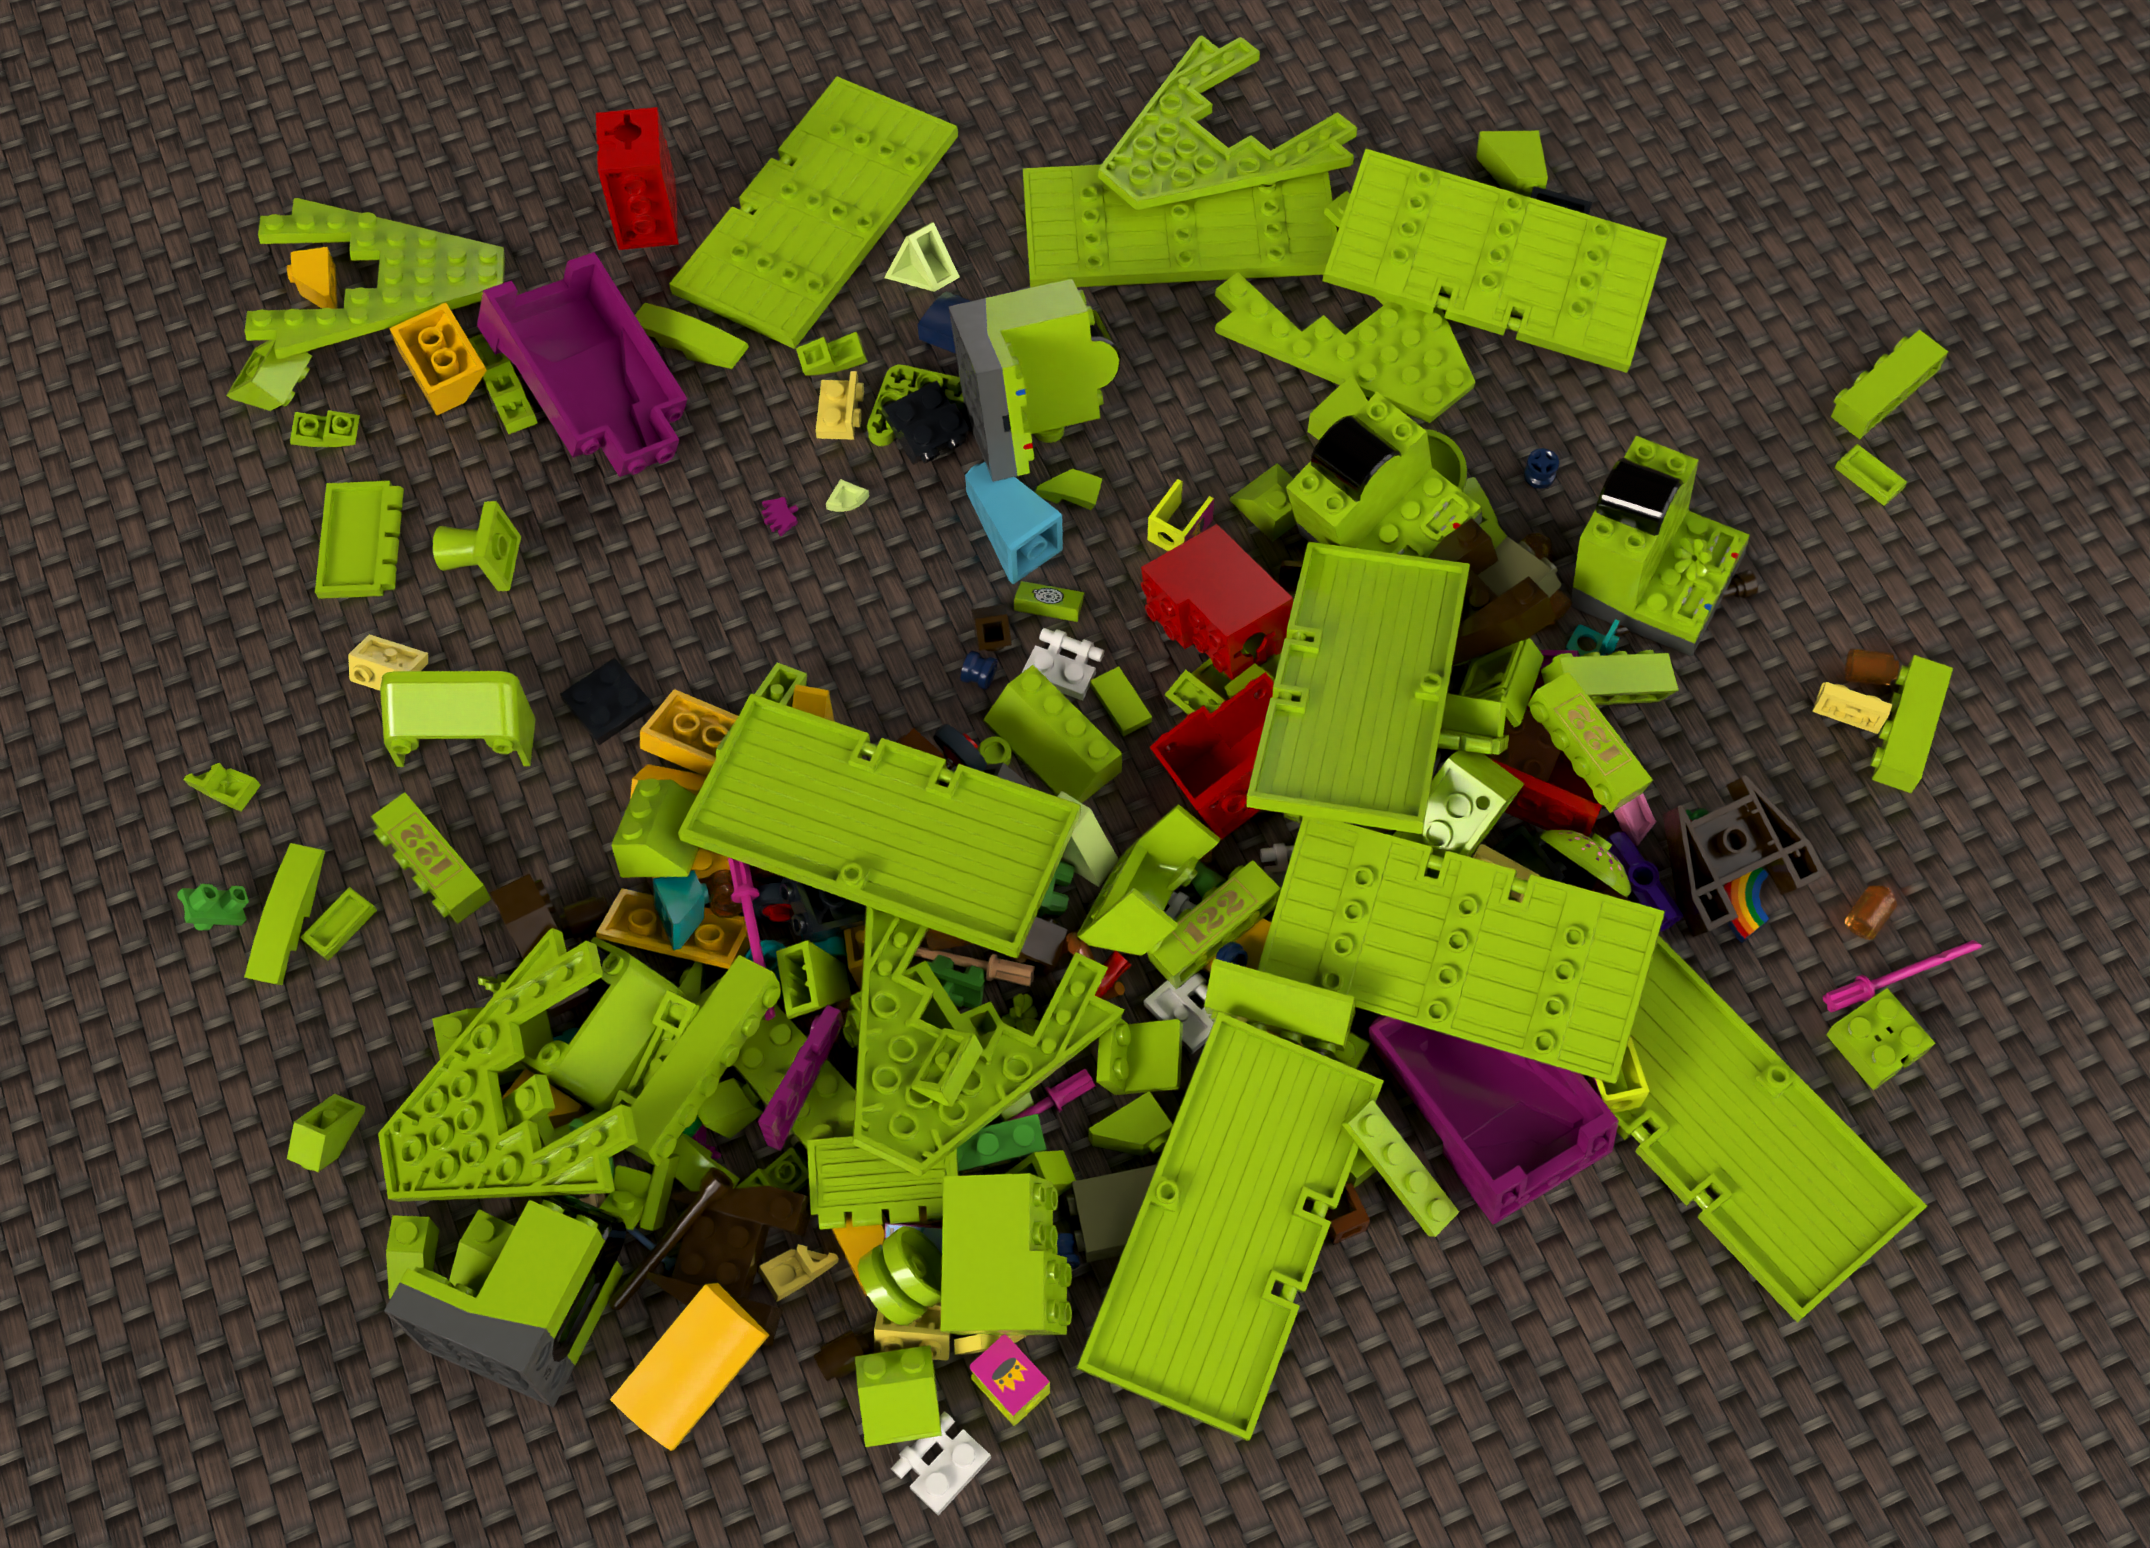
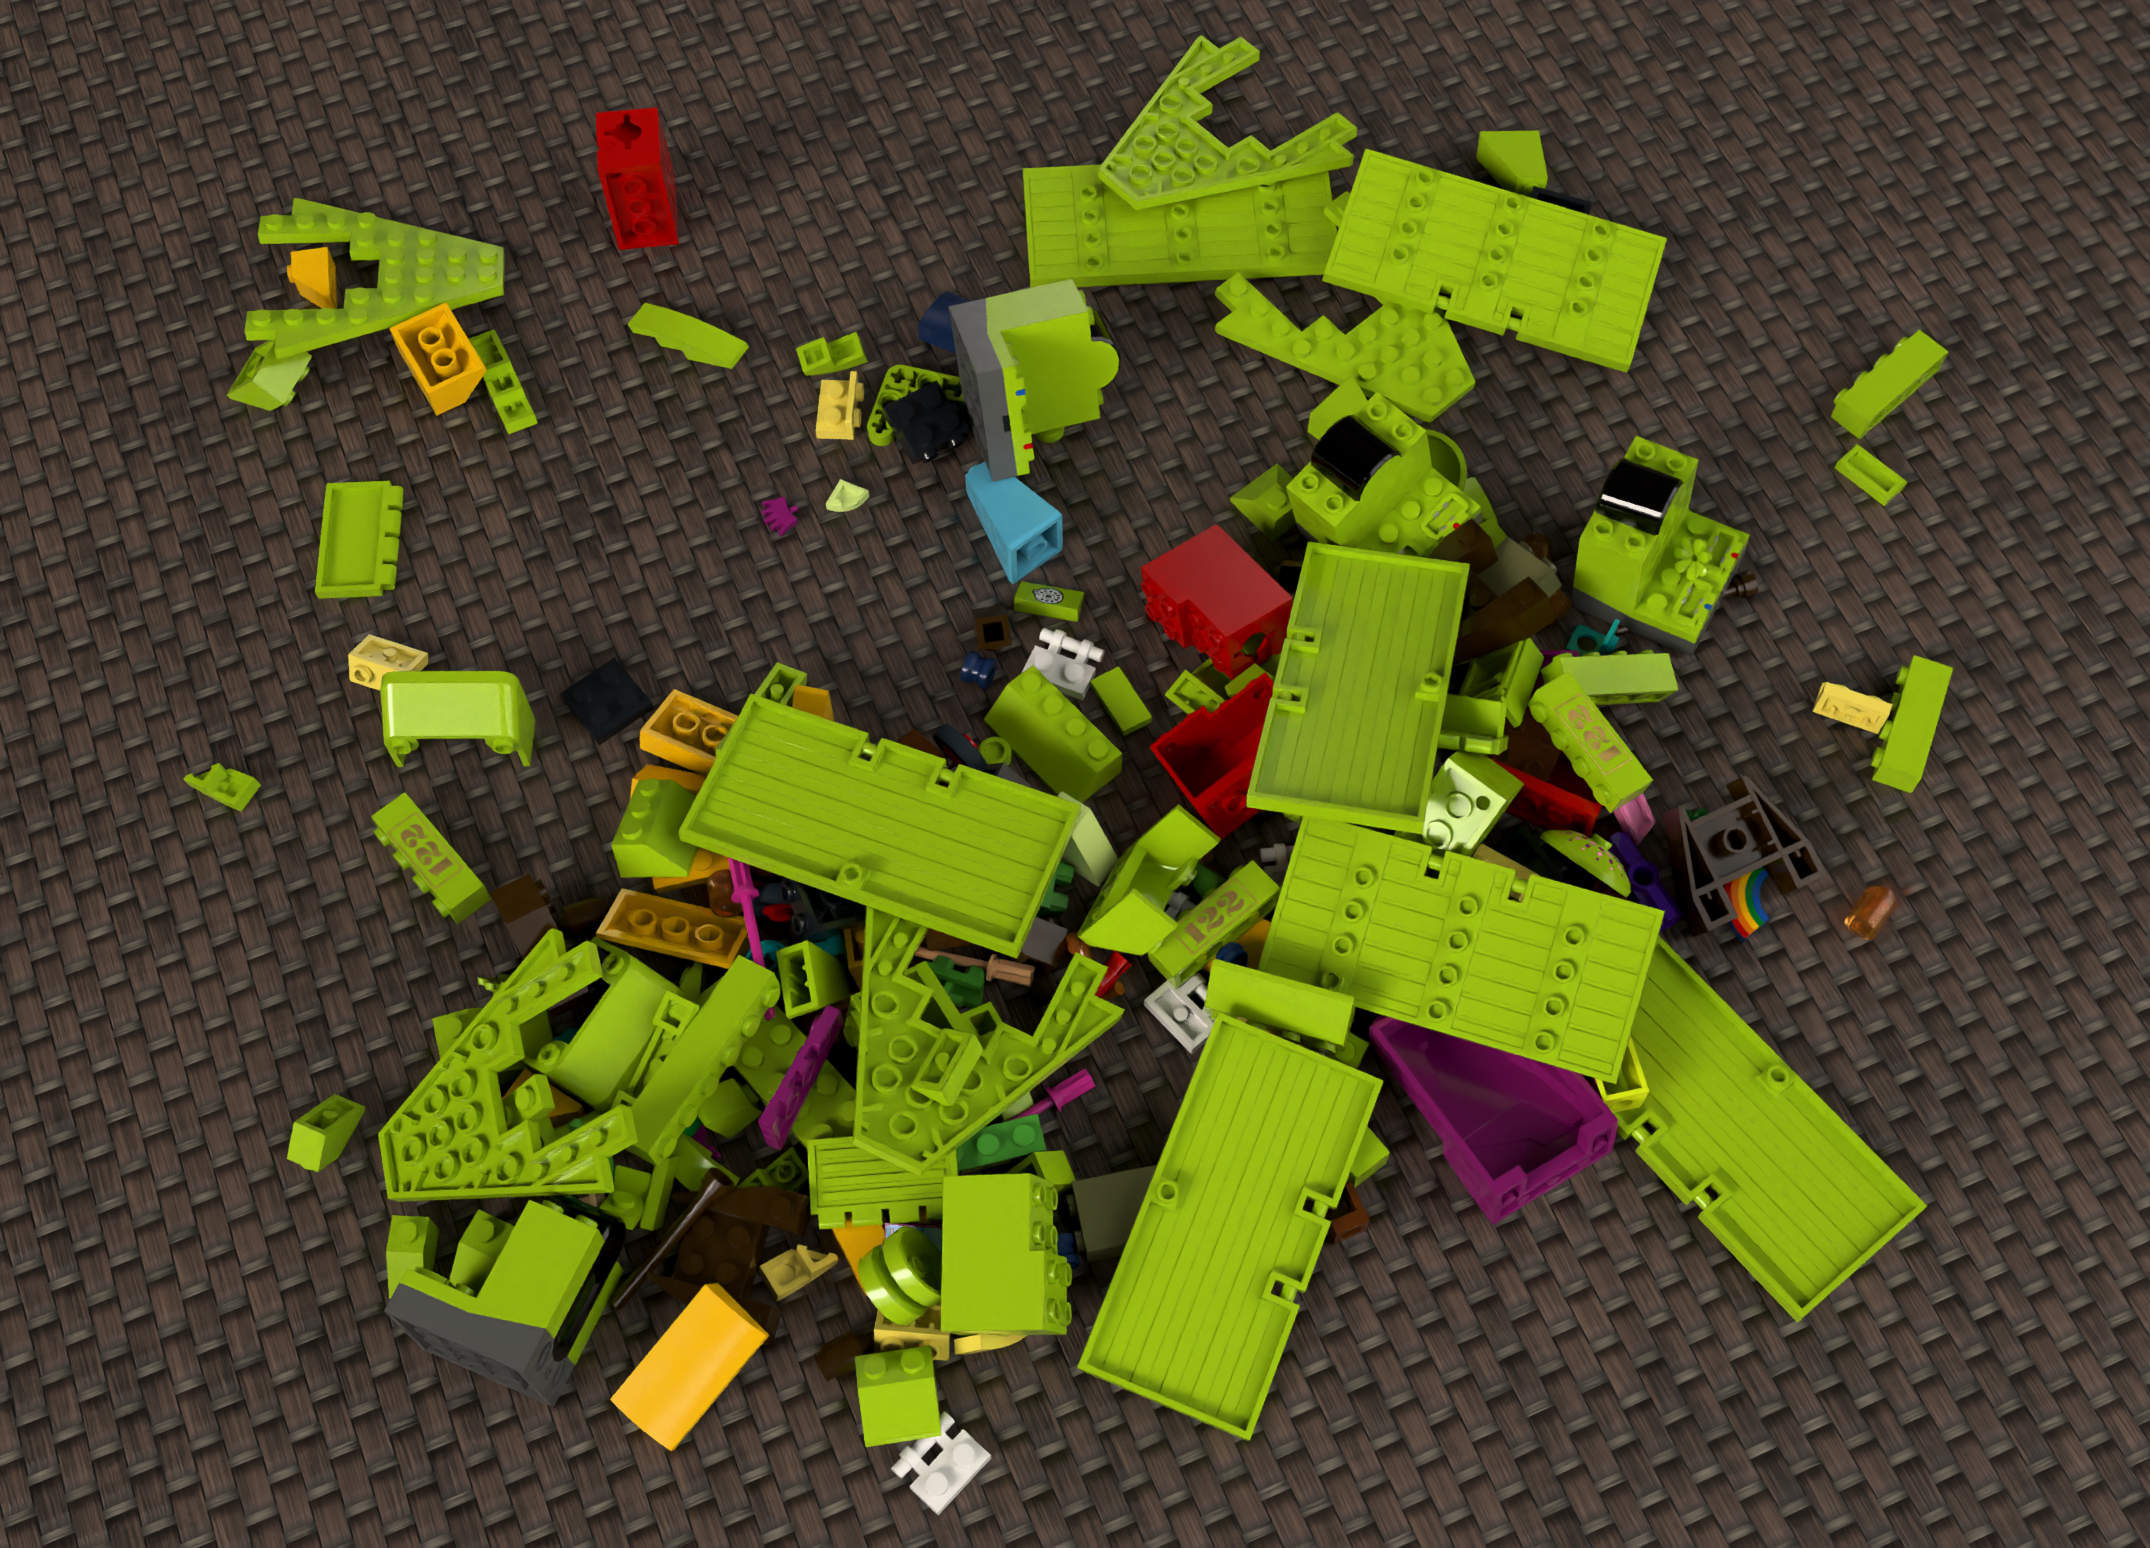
bright green hips [177,884,249,931] -> none
lime slope [244,843,325,985] -> none
lime slope [290,410,360,447] -> none
lime tile [300,887,377,961] -> none
lime plant [433,501,521,591] -> none
magenta panel [477,252,688,477] -> none
medium blue piece [625,1228,677,1273] -> none
teal slope [653,870,709,950] -> none
lime door [669,76,958,349] -> none
yellowish green slope [884,222,960,292] -> none
dark pink piece [970,1334,1050,1426] -> none
lime plant [1002,993,1040,1037] -> none
lime slope [1034,469,1102,510] -> none
lime slope [1089,1091,1173,1156] -> none
lime bracket [1096,1019,1183,1095] -> none
neon yellow piece [1147,479,1214,551] -> none
lime plate [1342,1099,1459,1237] -> none
dark blue wheel [1524,448,1559,489] -> none
dark pink piece [1823,940,1982,1013] -> none
lime piece [1826,988,1935,1091] -> none
clear orange brick [1845,648,1899,685] -> none

